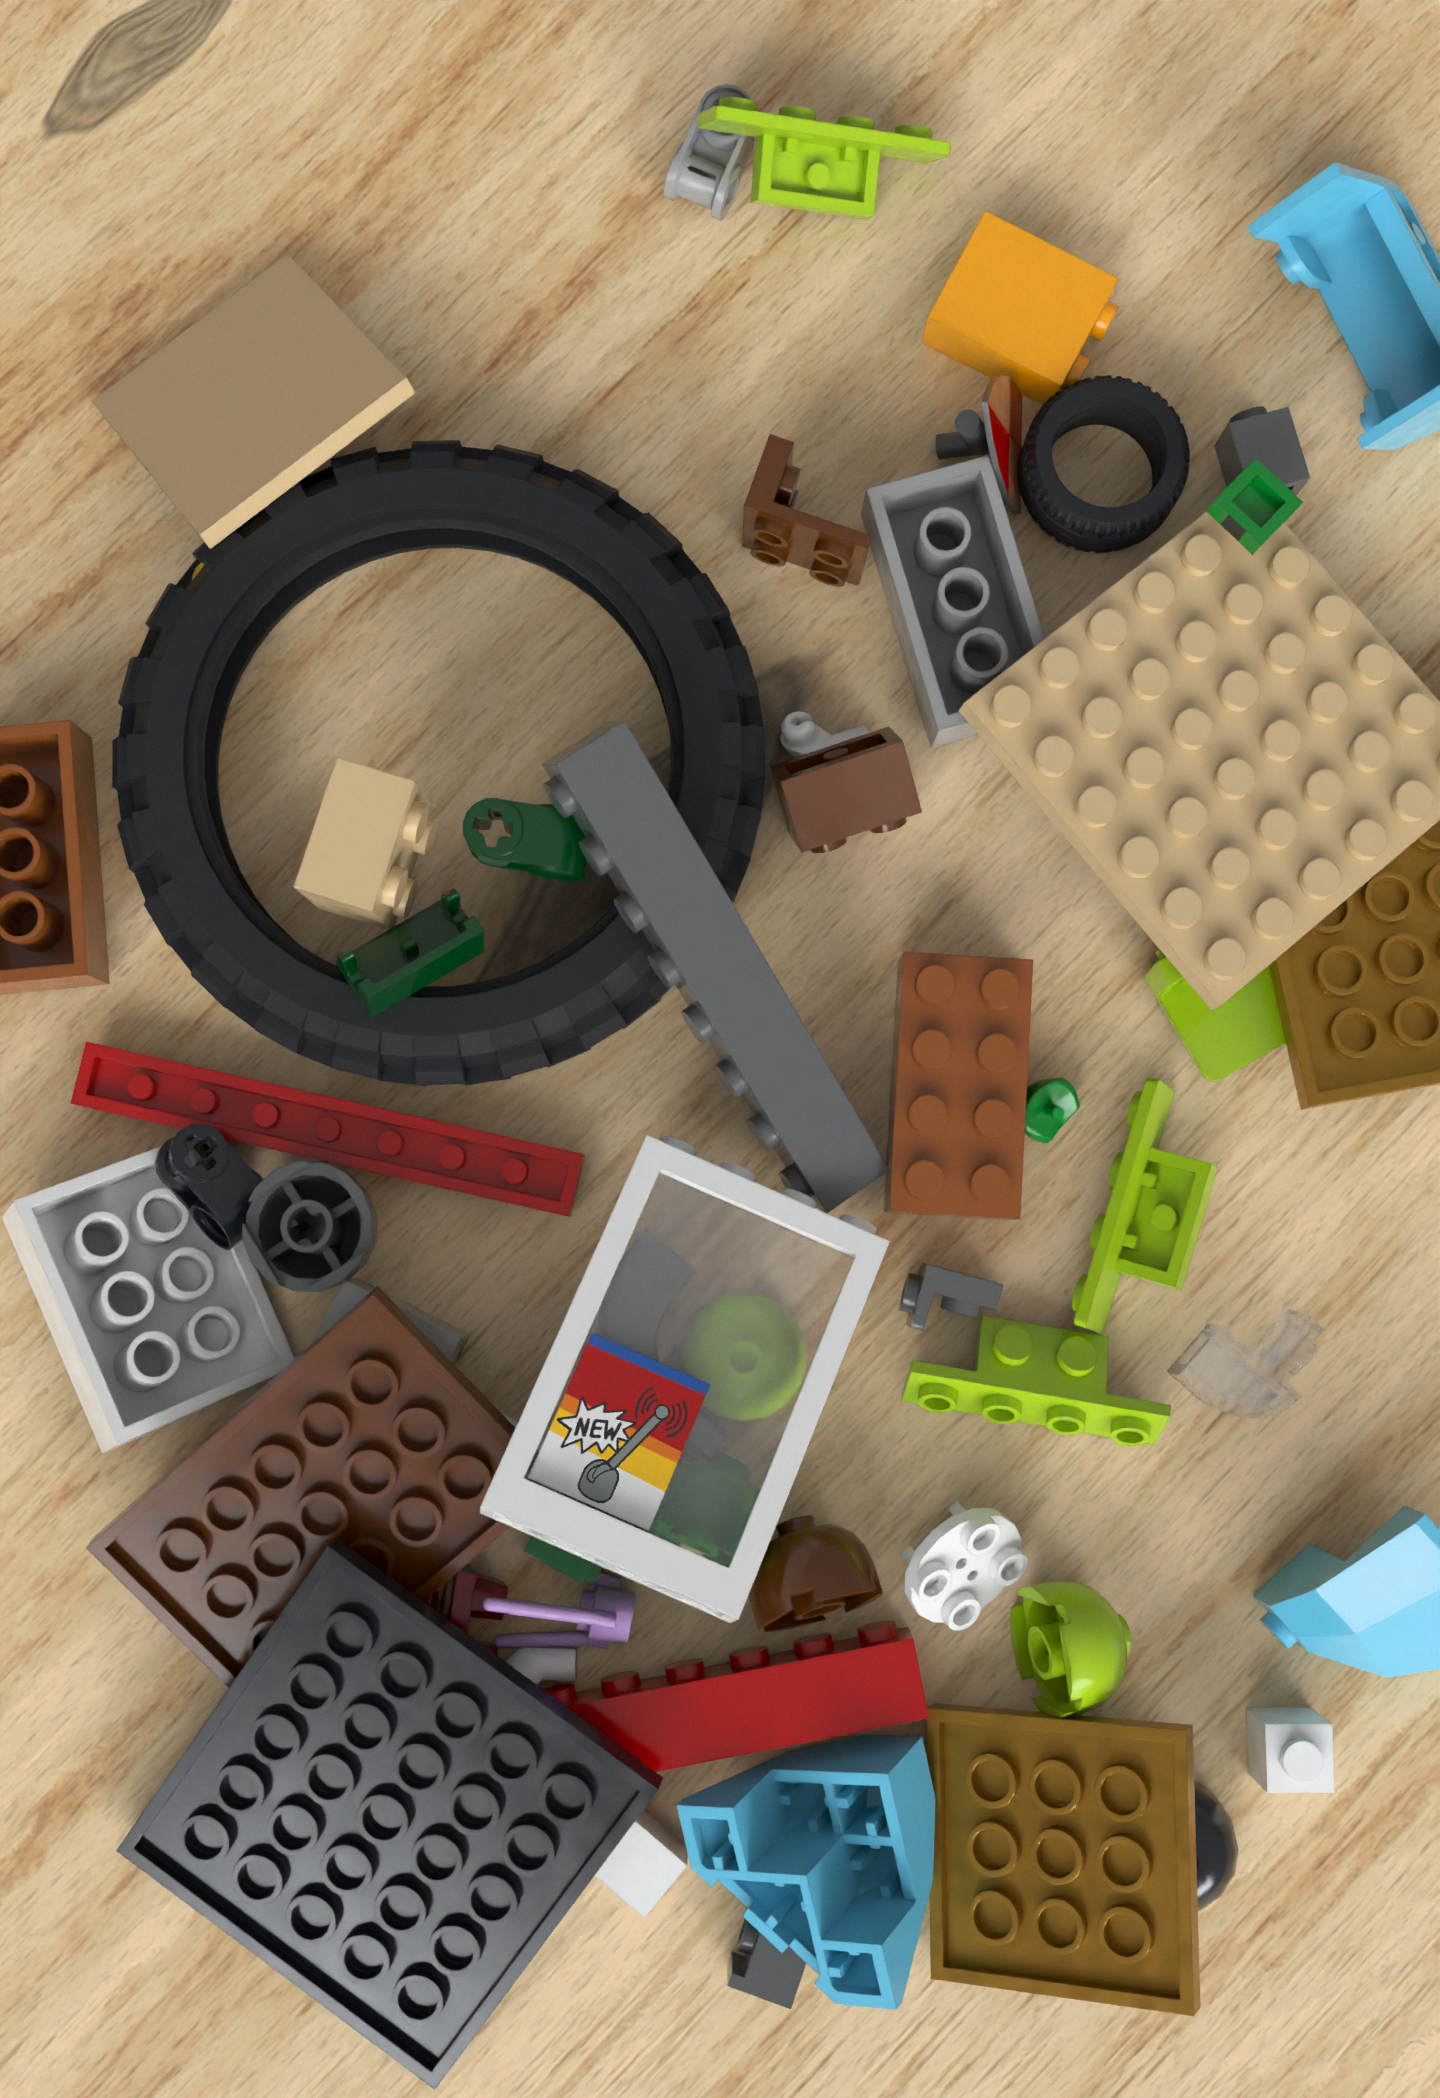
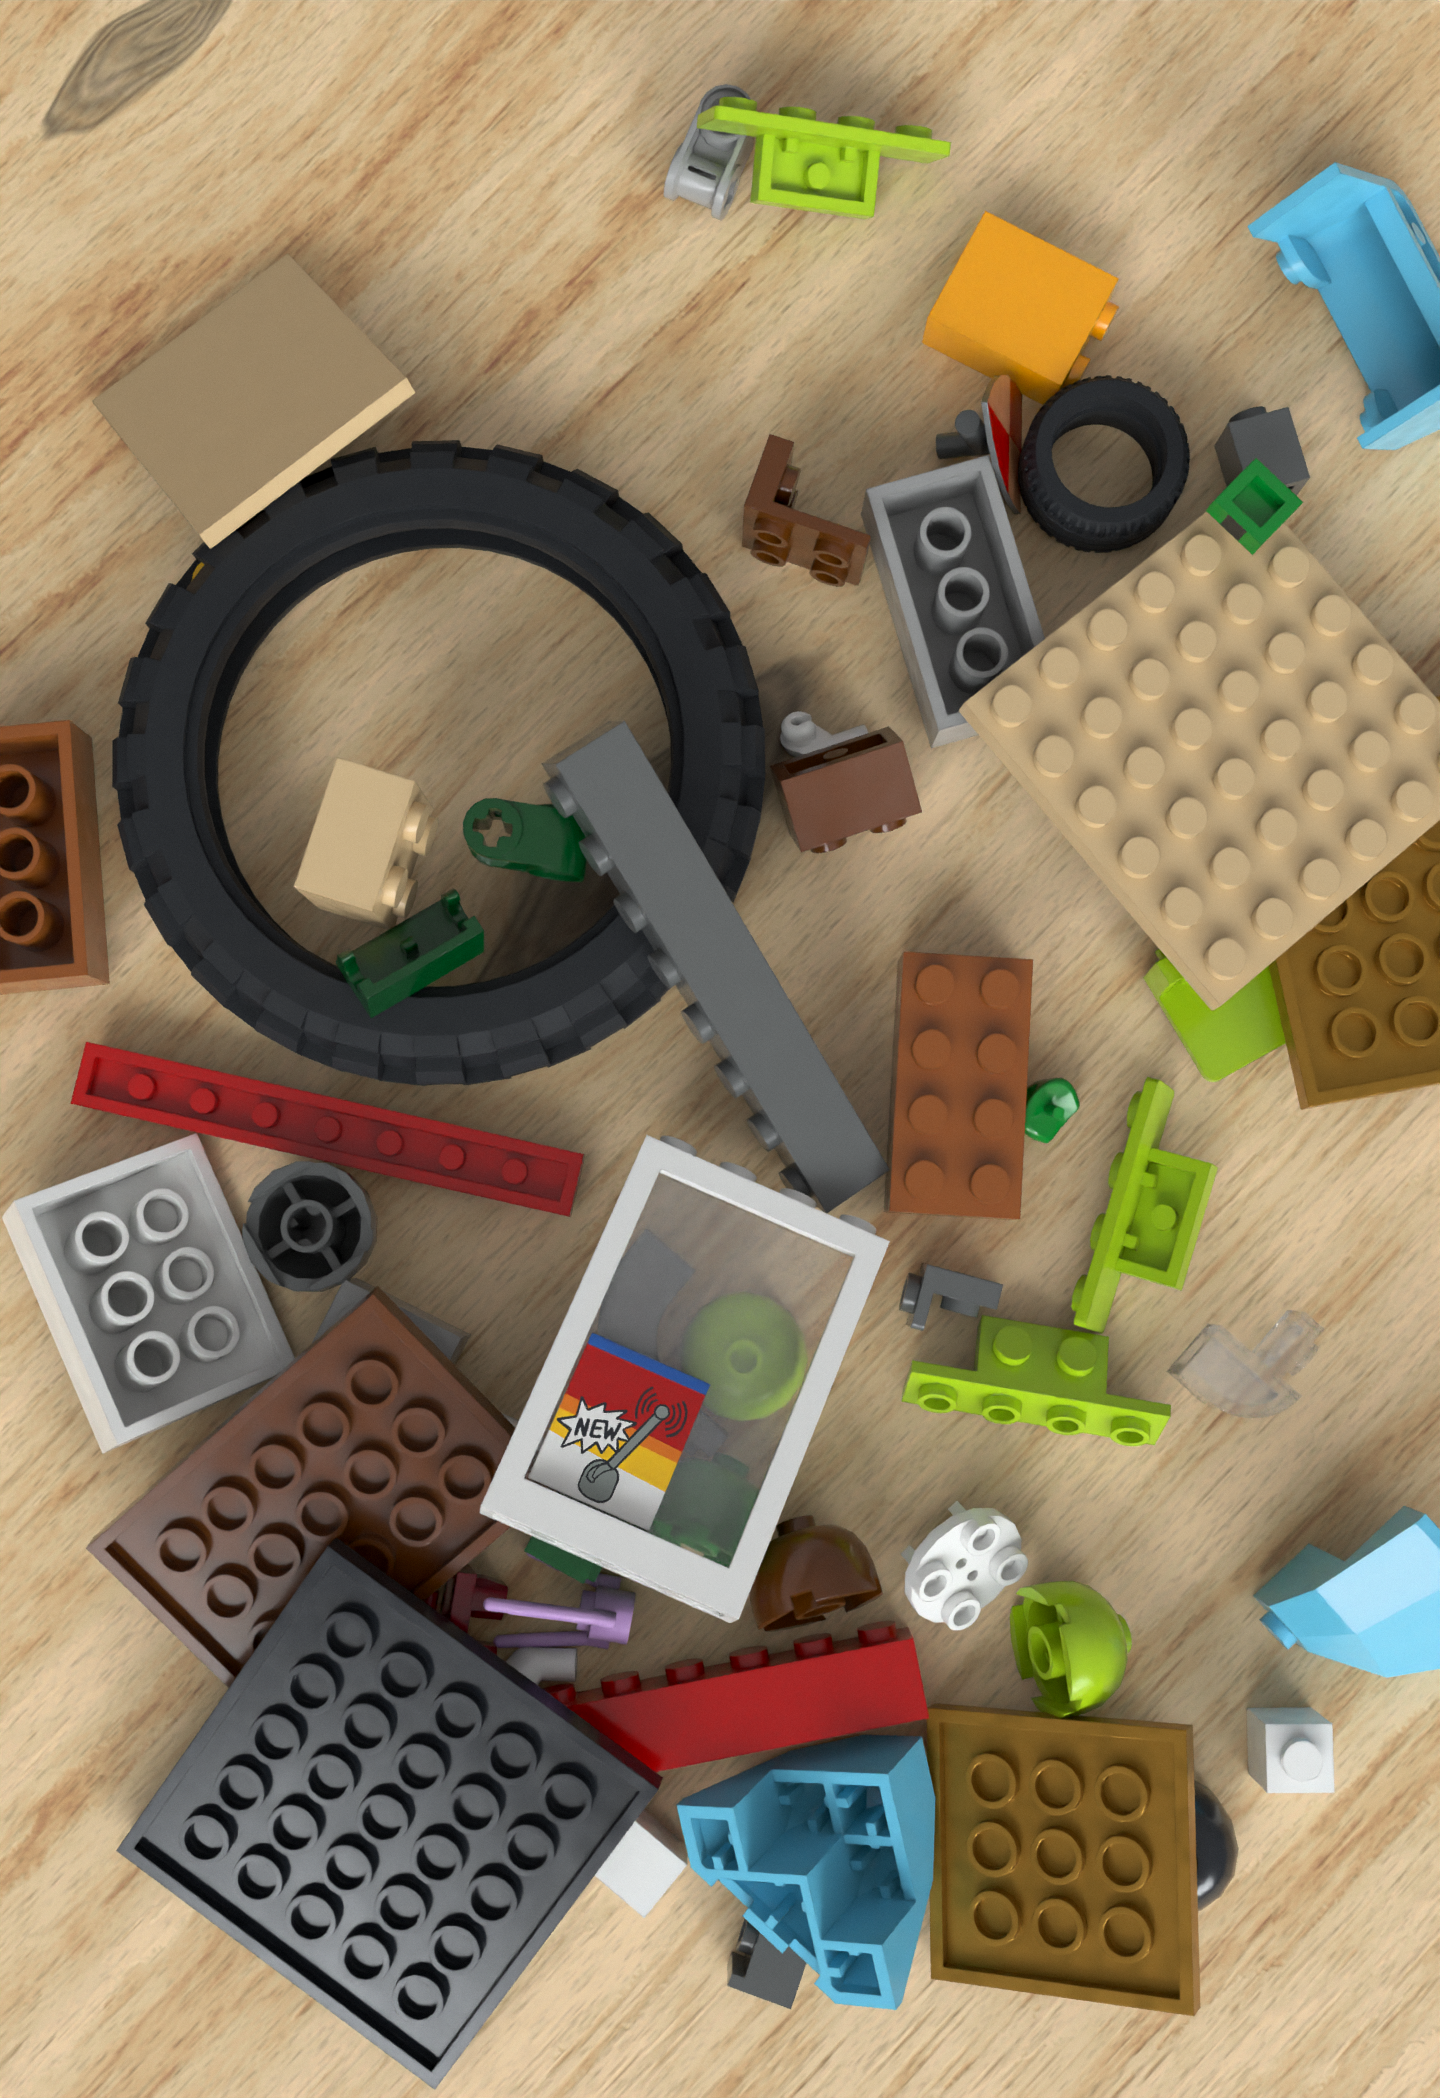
black piece [155,1124,264,1250] -> none

